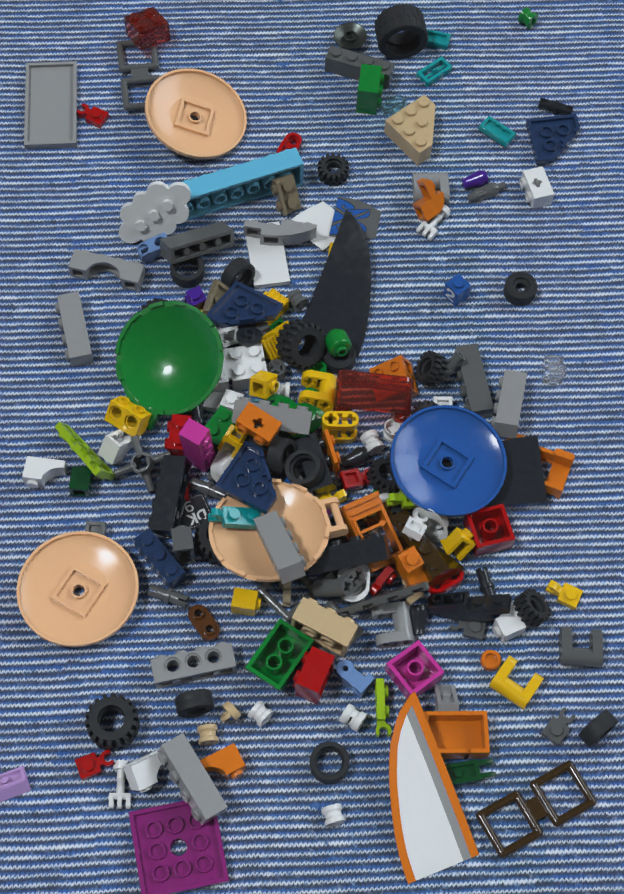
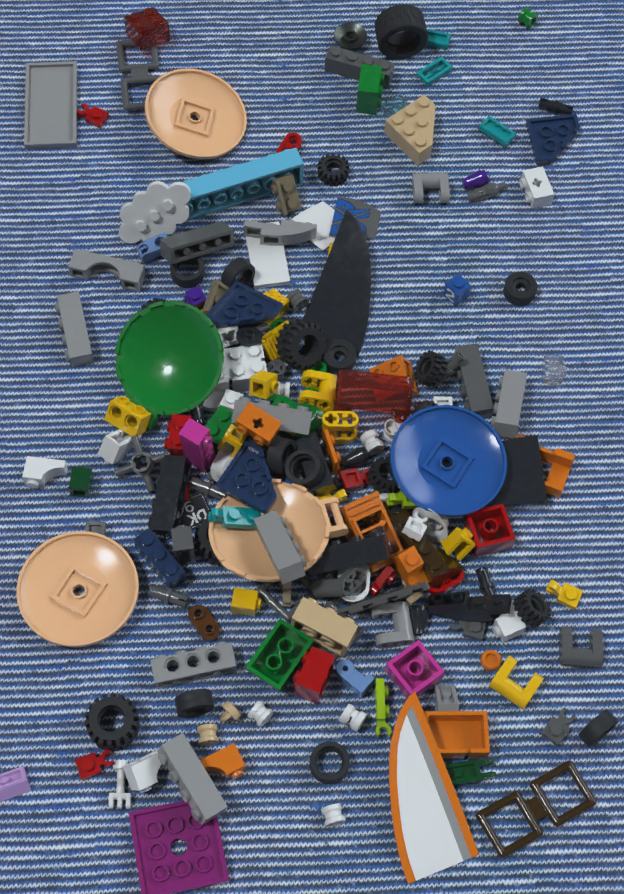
lime wing [55,421,116,480] -> none
green head [325,329,352,357] -> none
orange brick [412,178,444,221] -> none
white hinge [416,204,451,241] -> none

